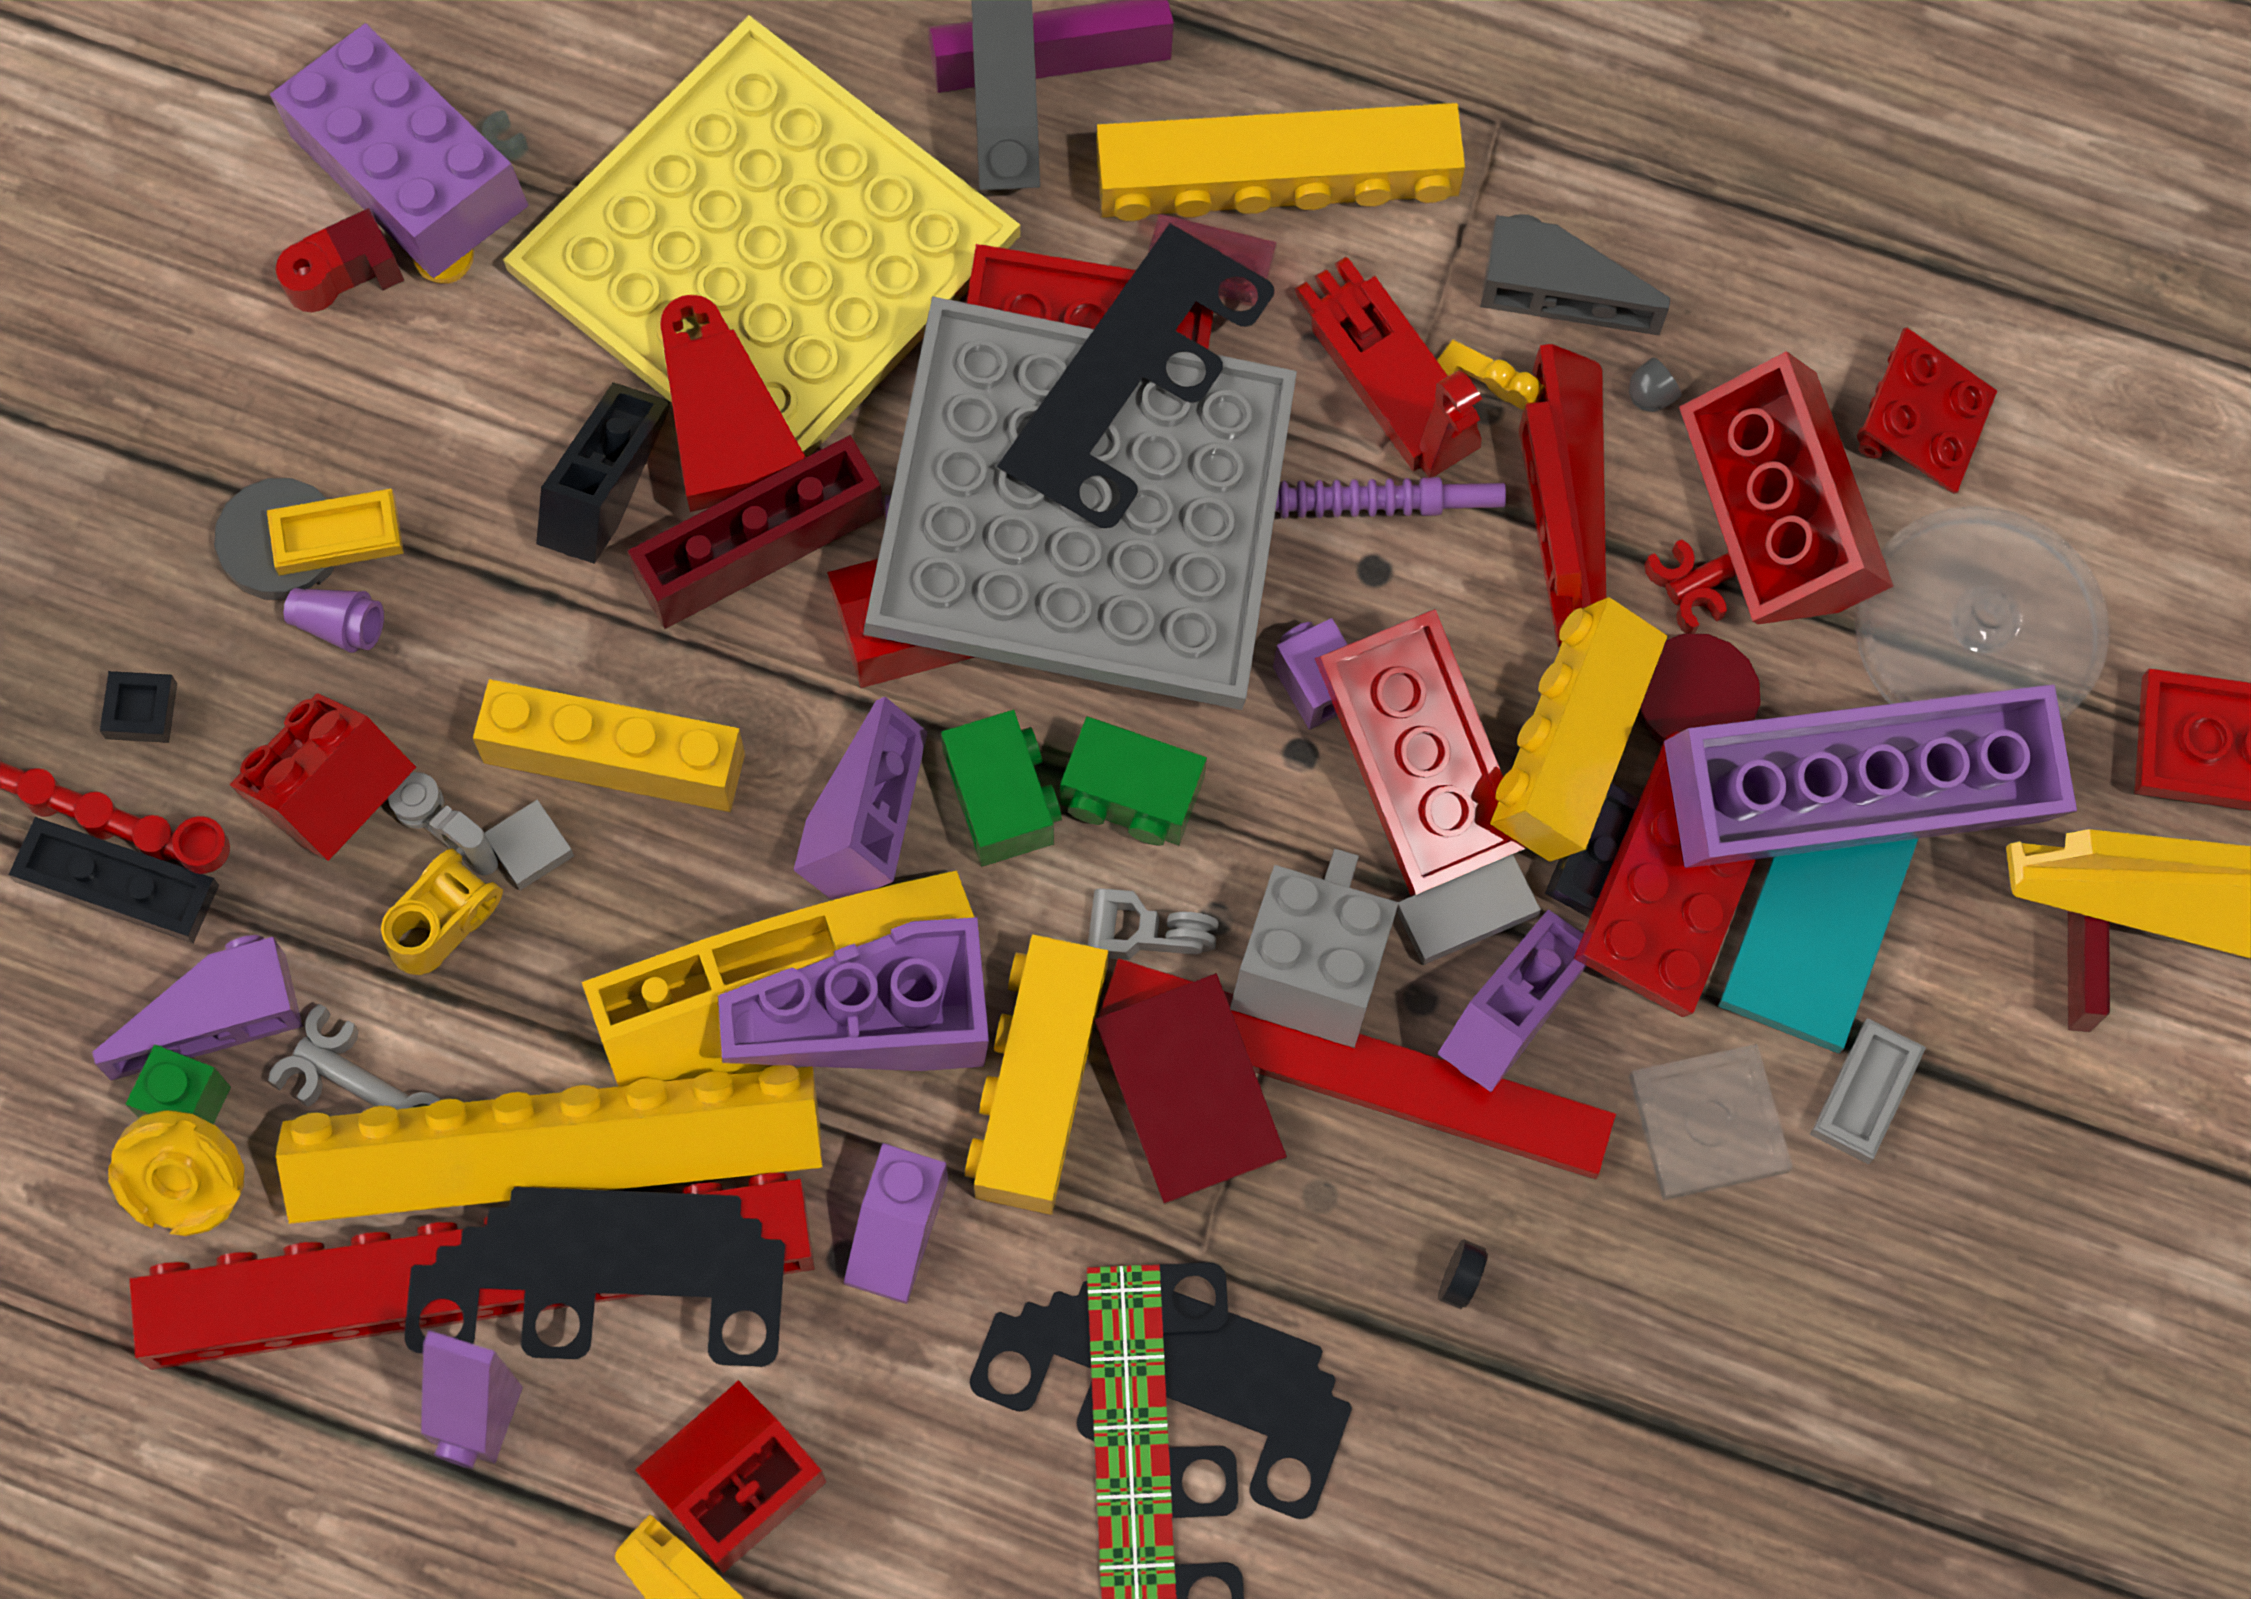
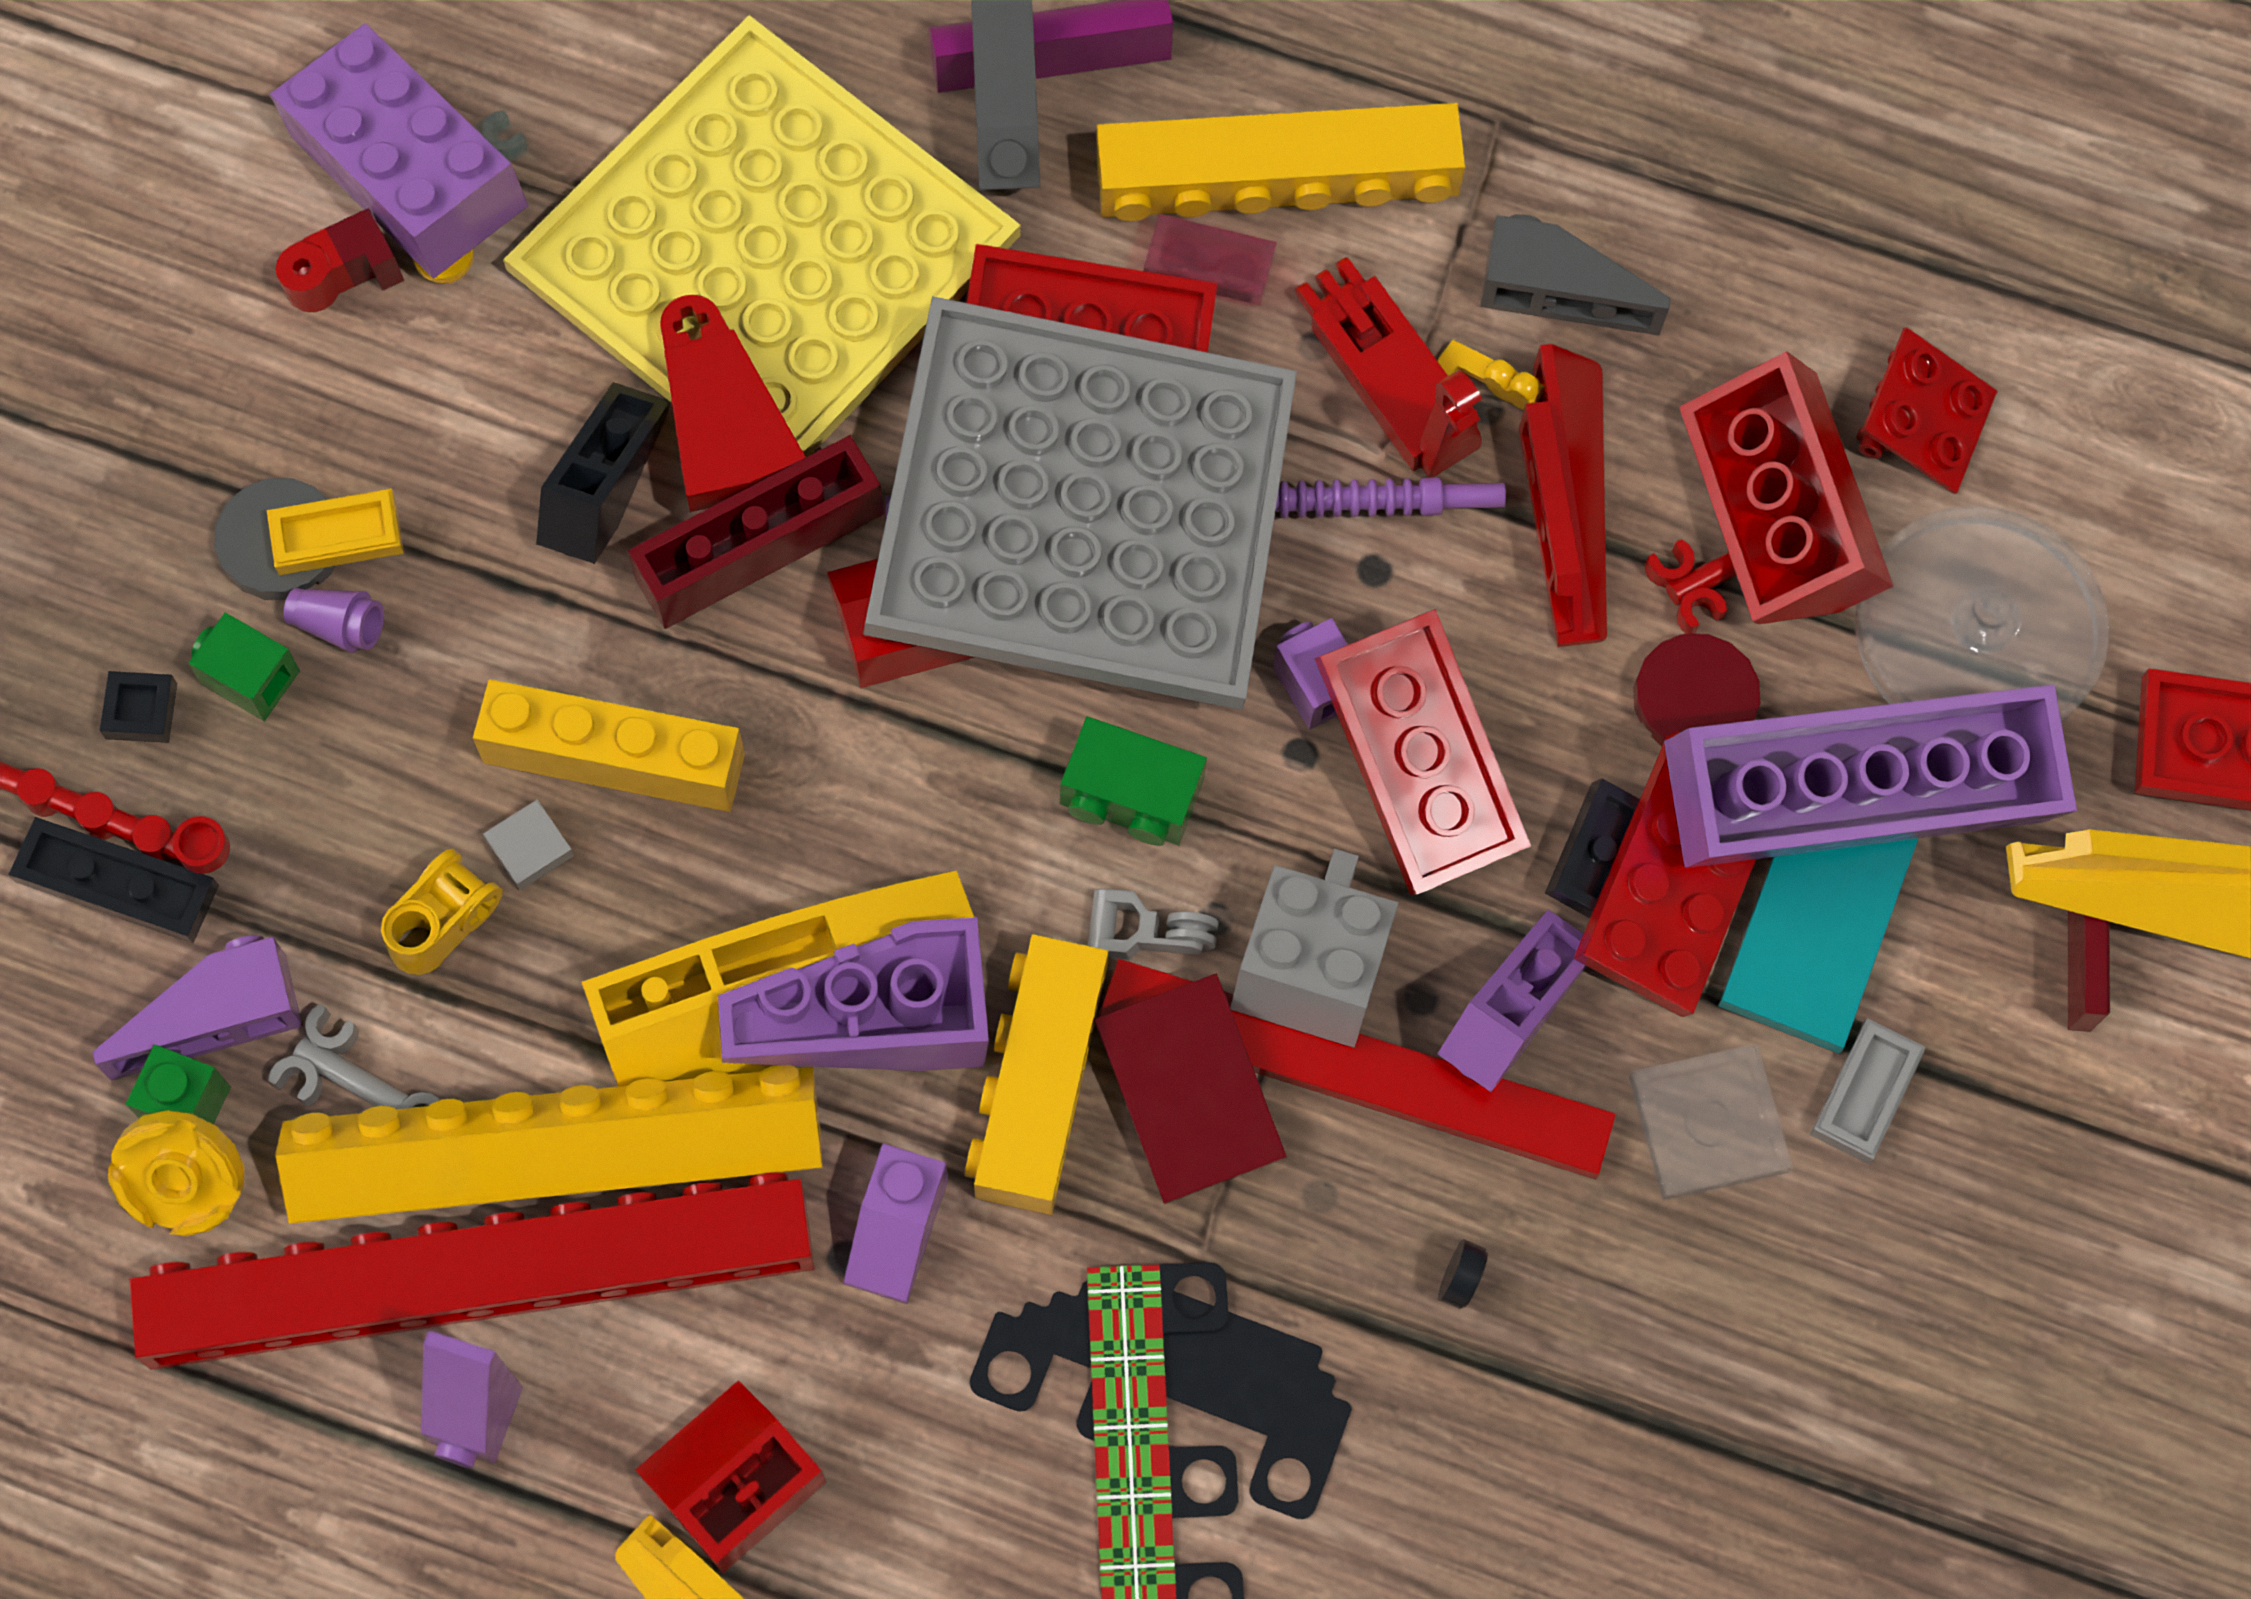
red slope [229,693,417,861] -> none
light grey piece [388,772,499,875] -> none
black piece [404,1187,785,1367] -> none
medium lavender slope [794,696,927,900] -> none
green brick [941,709,1062,867] -> none
black piece [997,223,1275,528] -> none
light grey tile [1396,854,1541,965] -> none
yellow brick [1490,597,1667,862] -> none
dark grey hinge [1629,357,1682,412] -> none
none -> green brick [188,612,300,722]

